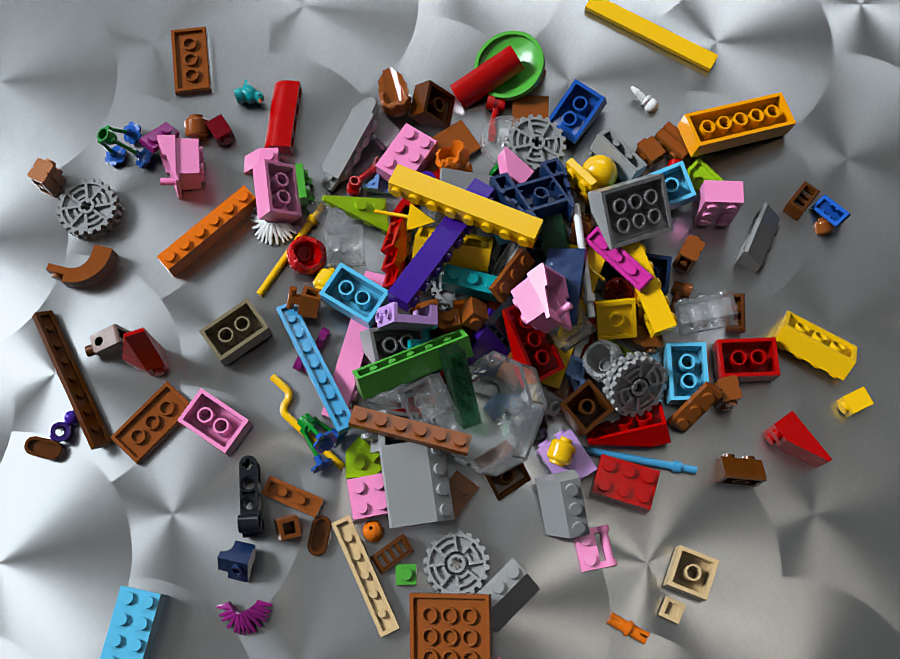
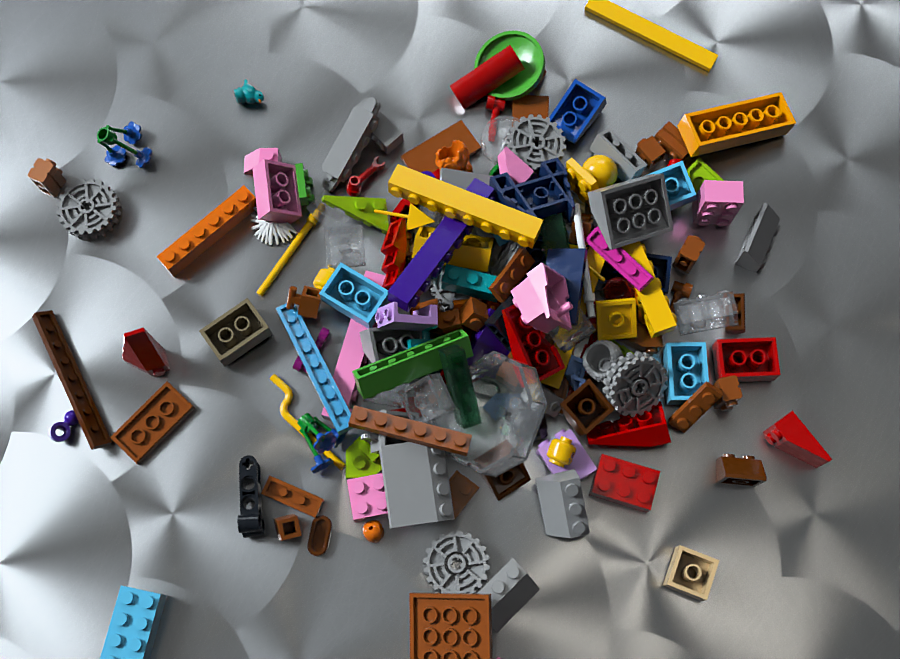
reddish brown tile [24,436,65,461] -> none
dark orange arch [46,244,118,289] -> none
reddish brown torso [84,324,130,359] -> none
magenta plate [140,122,179,154] -> none
bright pink piece [157,135,205,199] -> none
dark orange tile [171,26,212,96] -> none
bright pink brick [177,388,253,457] -> none
dark orange head [184,114,209,142] -> none
dark red brick [206,114,235,147] -> none
dark blue brick [217,540,255,582] -> none
magenta hair [217,600,272,635] -> none
red brick [264,80,302,154] -> none
red hair [287,236,327,275] -> none
tan plate [331,515,400,637] -> none
medium blue slope [362,174,393,196] -> none
reddish brown slope [370,534,415,574] -> none
bright pink brick [375,123,438,181] -> none
dark orange hair [378,67,412,118] -> none
bright green plate [396,564,417,586] -> none
reddish brown slope [409,80,455,129] -> none
bright pink plate [574,524,617,572] -> none
dark azure bar [583,446,697,474] -> none
orange pin [607,612,650,645] -> none
white bar [631,86,659,113] -> none
tan plate [658,596,686,624] -> none
yellow slope [774,311,857,381] -> none
reddish brown slope [783,181,821,221] -> none
blue slope [811,194,851,228] -> none
dark orange piece [813,217,834,236] -> none
yellow brick [837,386,874,417] -> none

